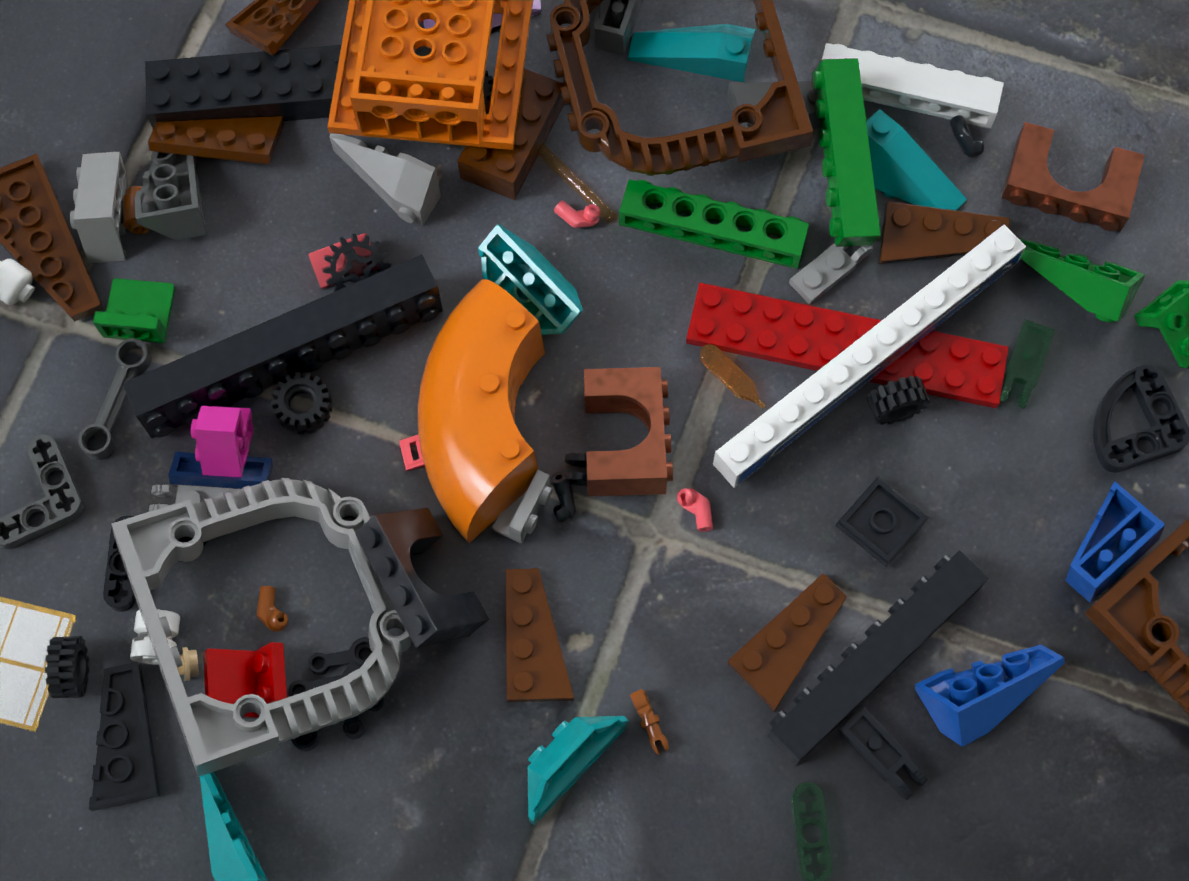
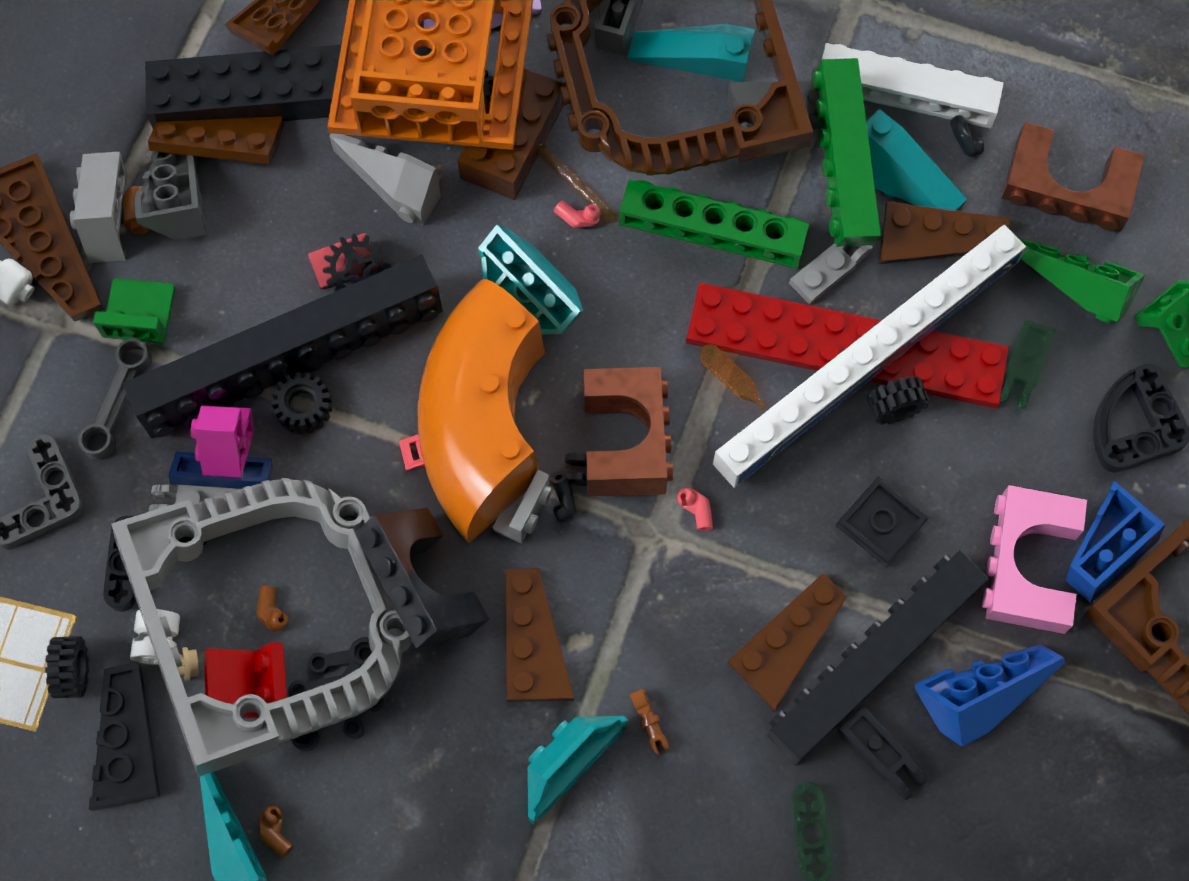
none -> dark orange arm [259,805,294,859]
none -> bright pink arch [982,485,1087,634]

